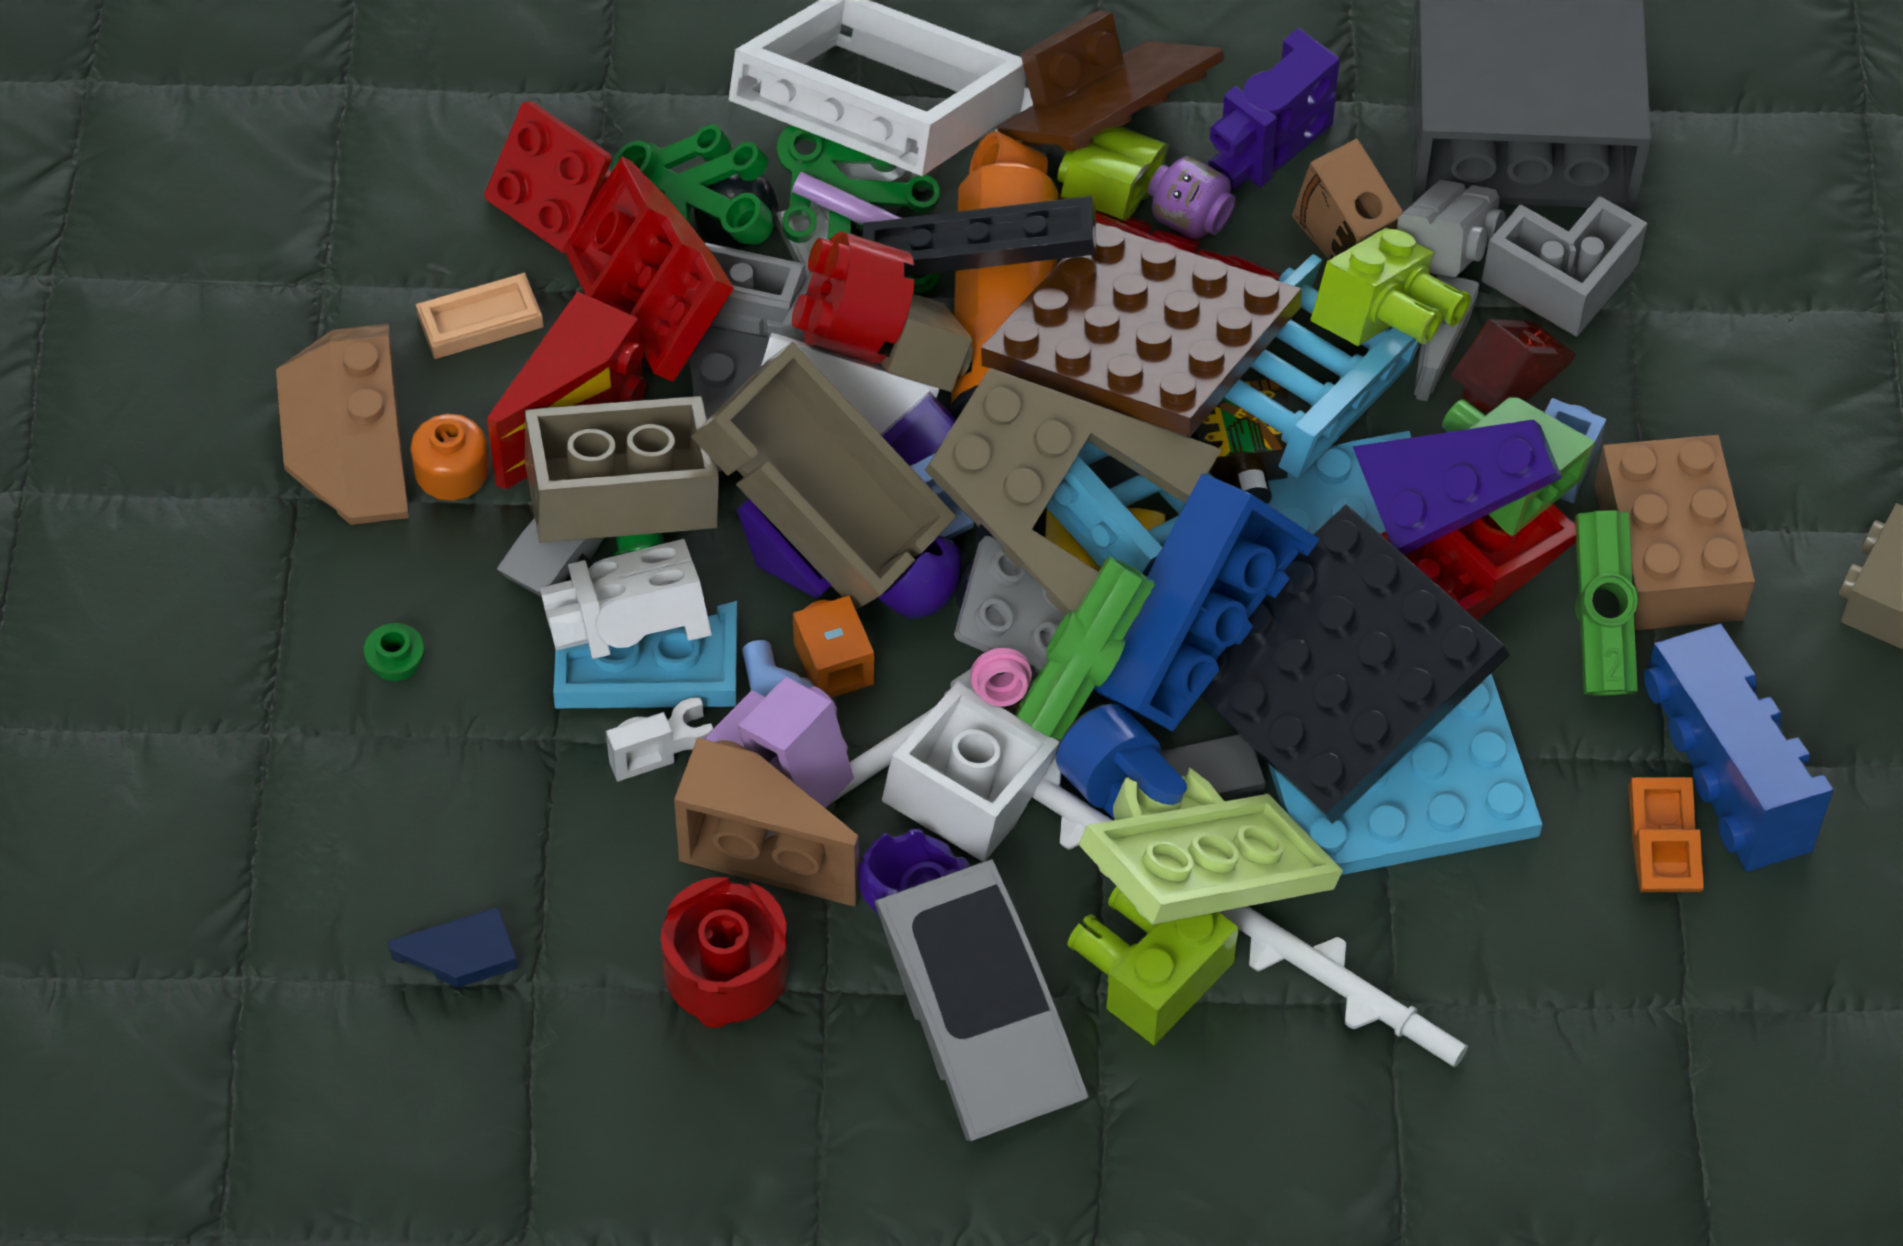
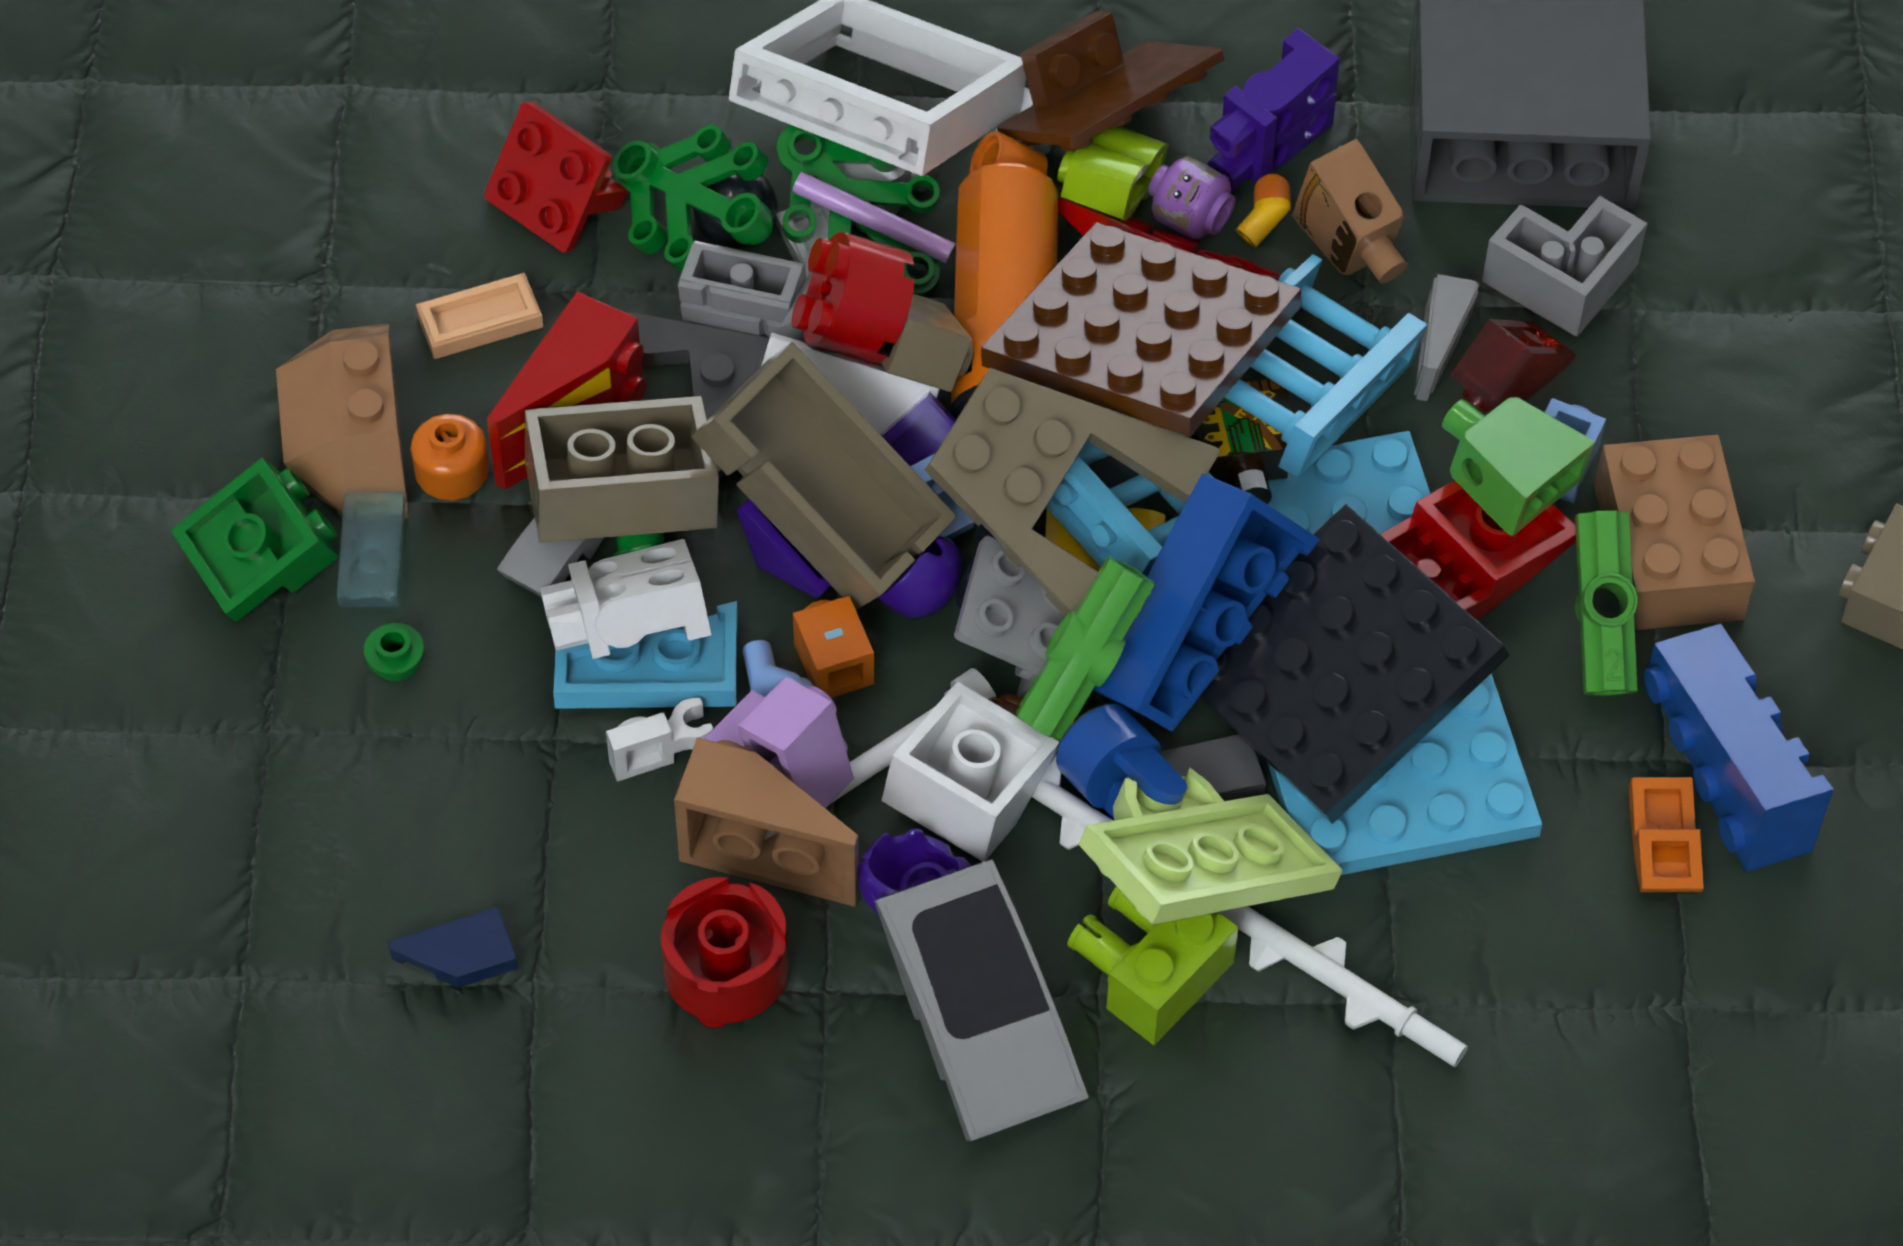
red slope [563,156,734,382] -> none
black plate [863,196,1096,277] -> none
bright pink plate [970,648,1032,707] -> none
lime brick [1310,228,1471,346] -> none
dark purple wing [1352,419,1562,555] -> none
light grey brick [1397,180,1505,277] -> none
none -> green plate [170,457,339,622]
none -> clear light blue plate [337,492,406,607]
none -> yellow arm [1235,173,1291,248]

